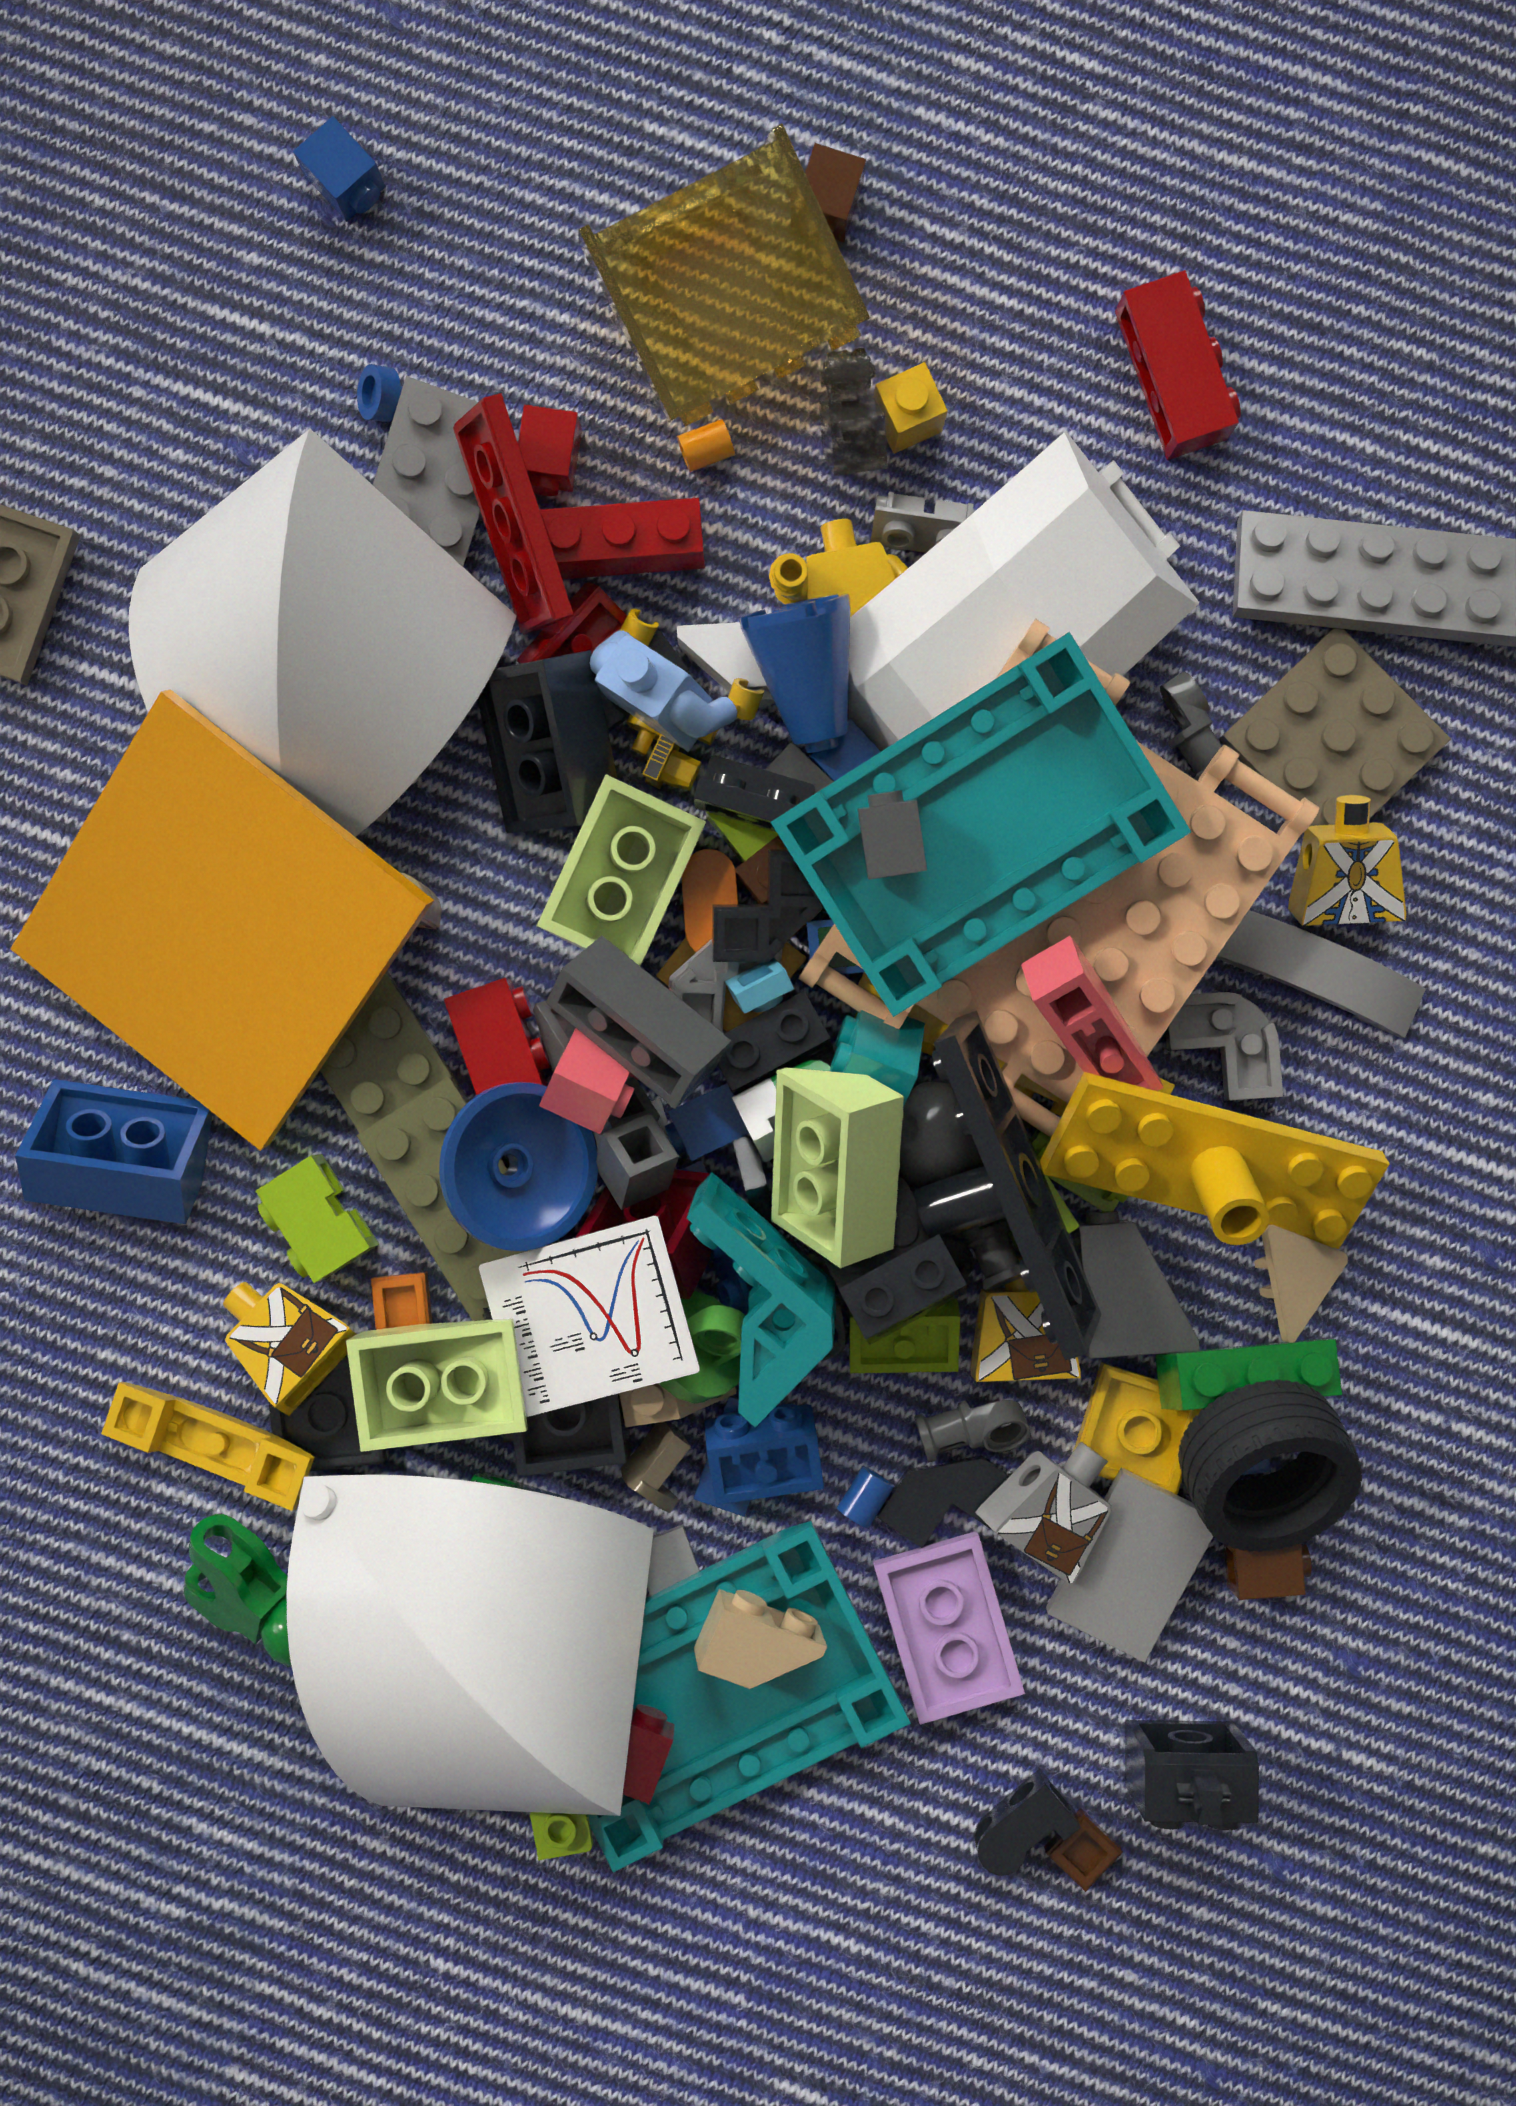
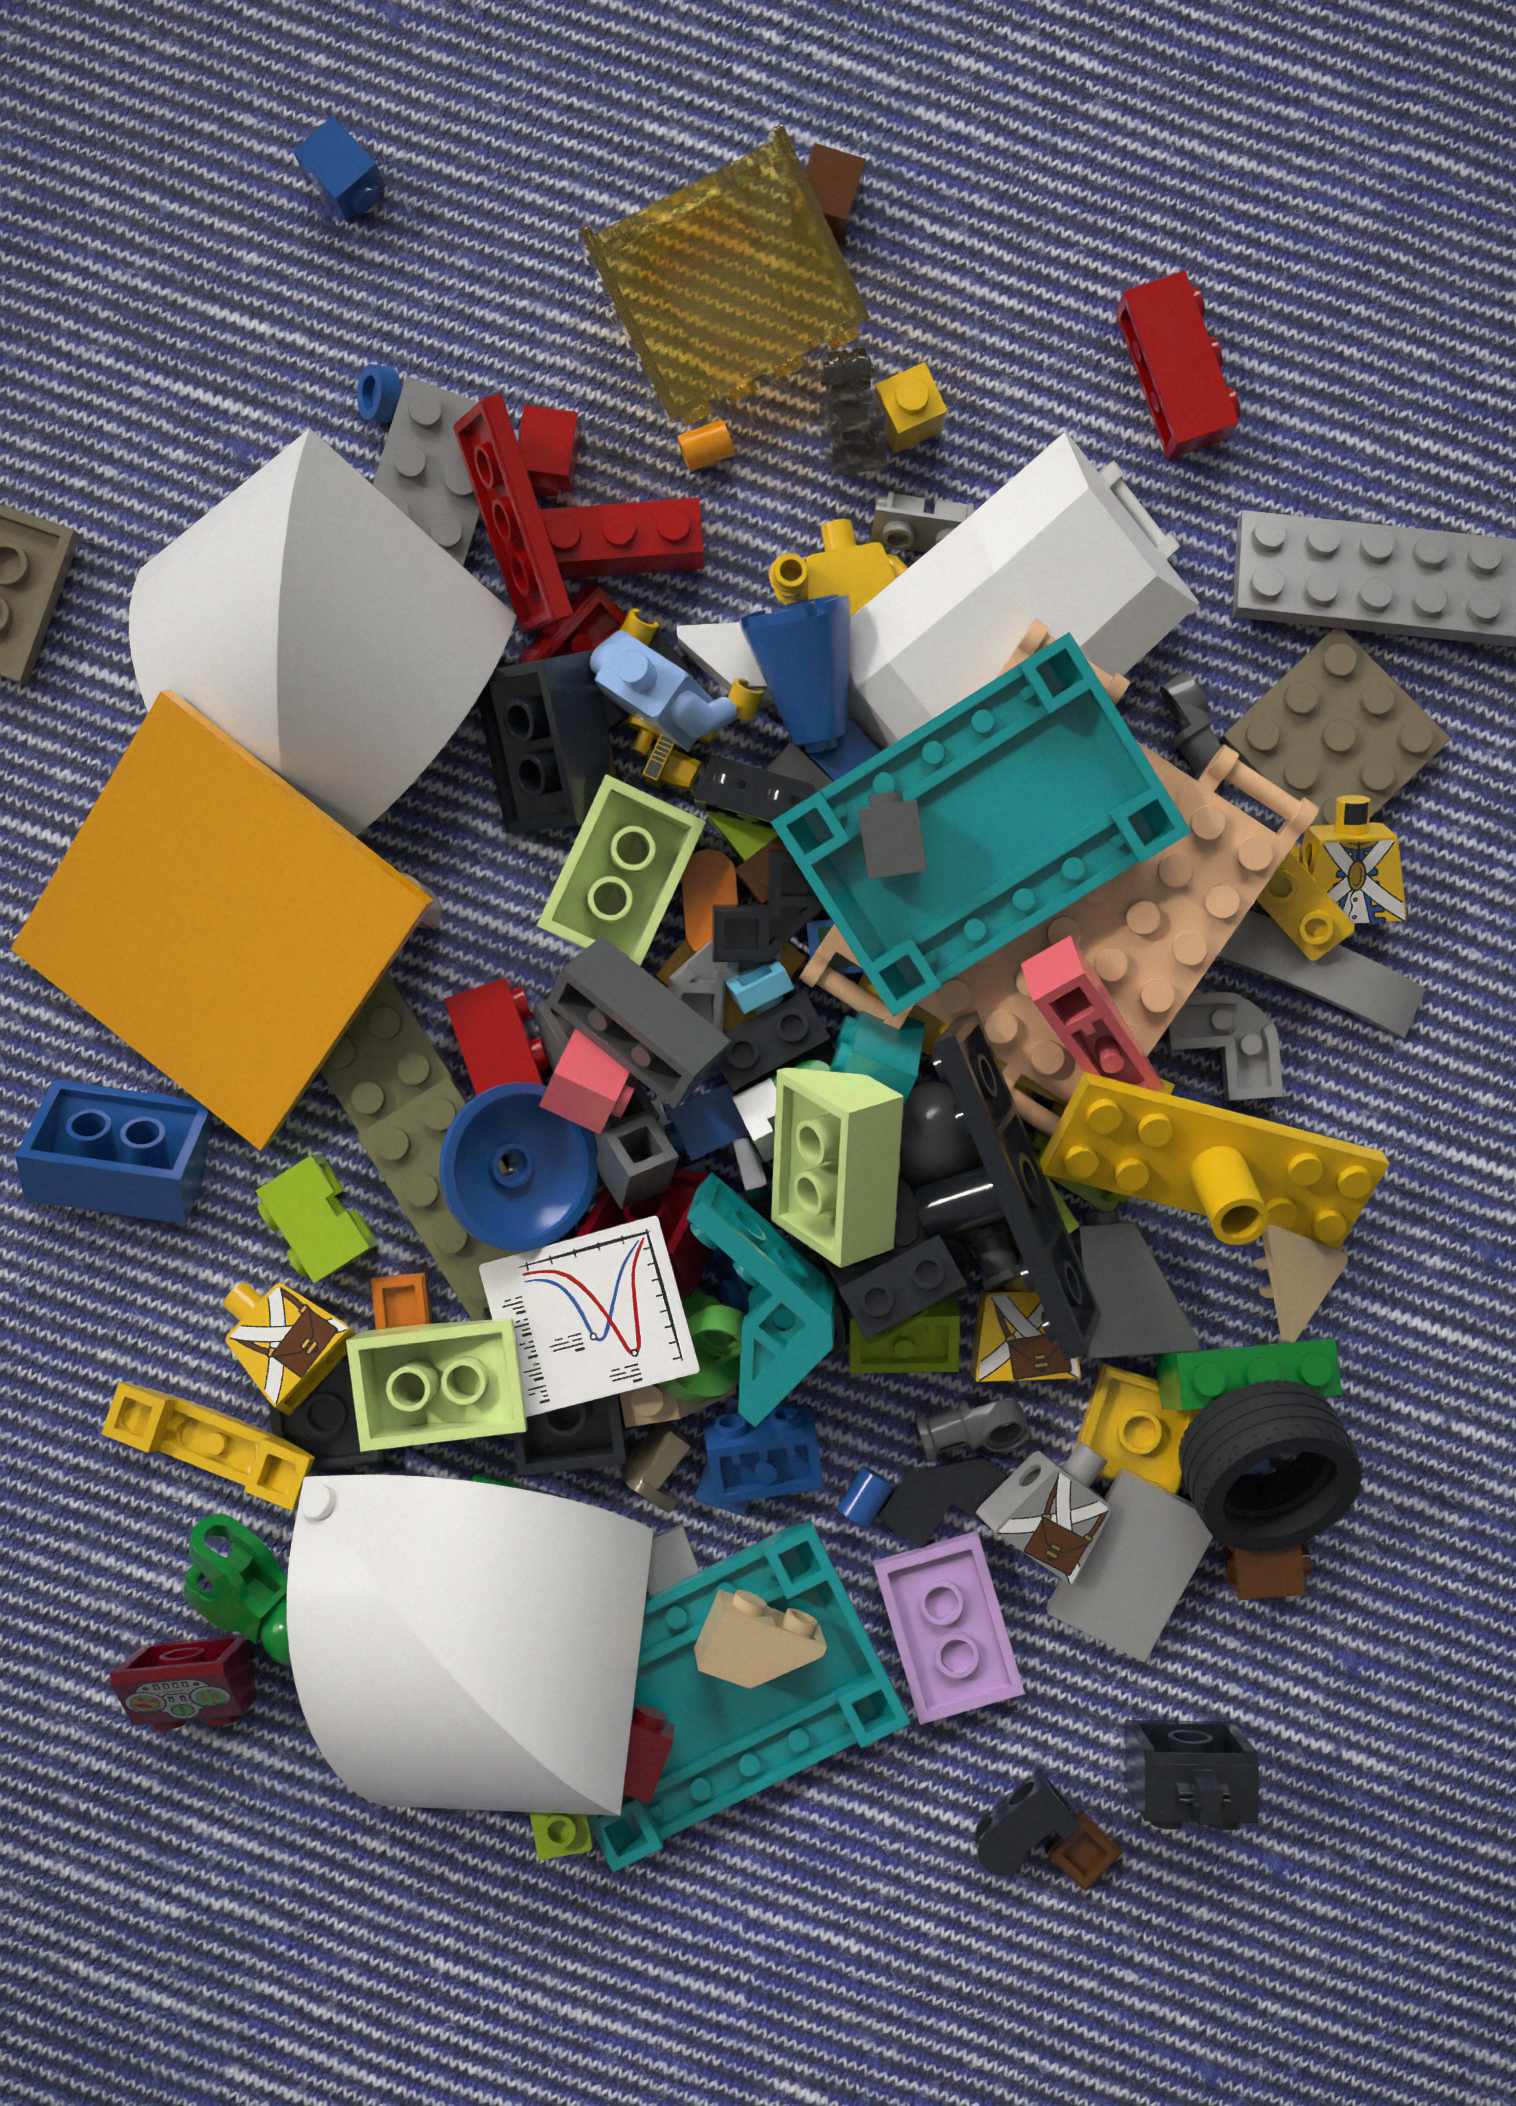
none -> dark red slope [110,1635,256,1731]
none -> yellow bracket [1256,843,1355,961]

